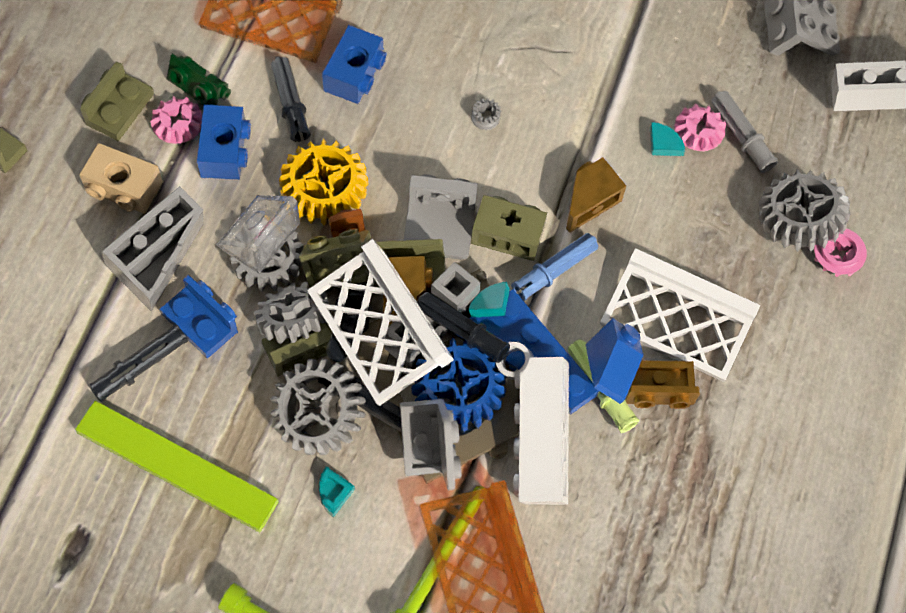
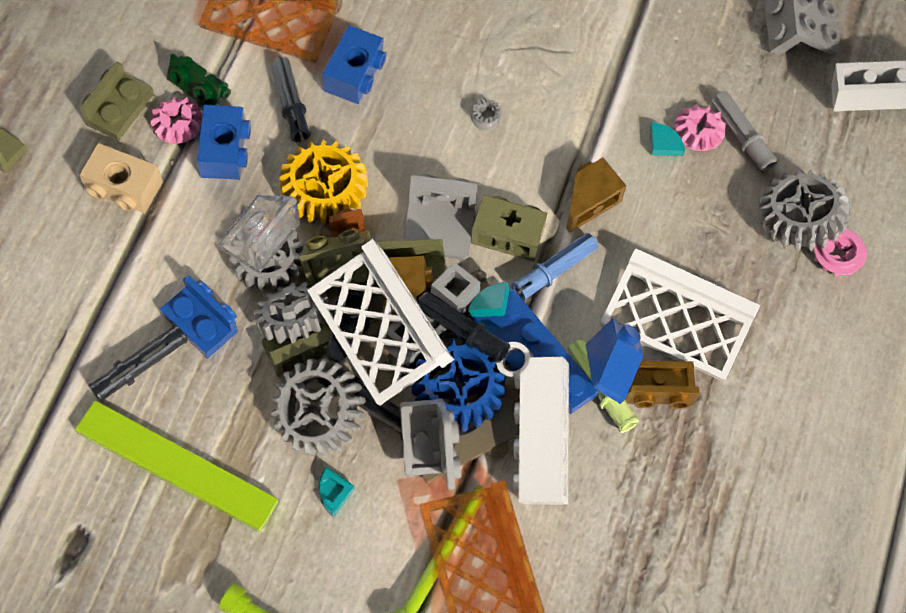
light grey wedge [102,186,204,312] -> none

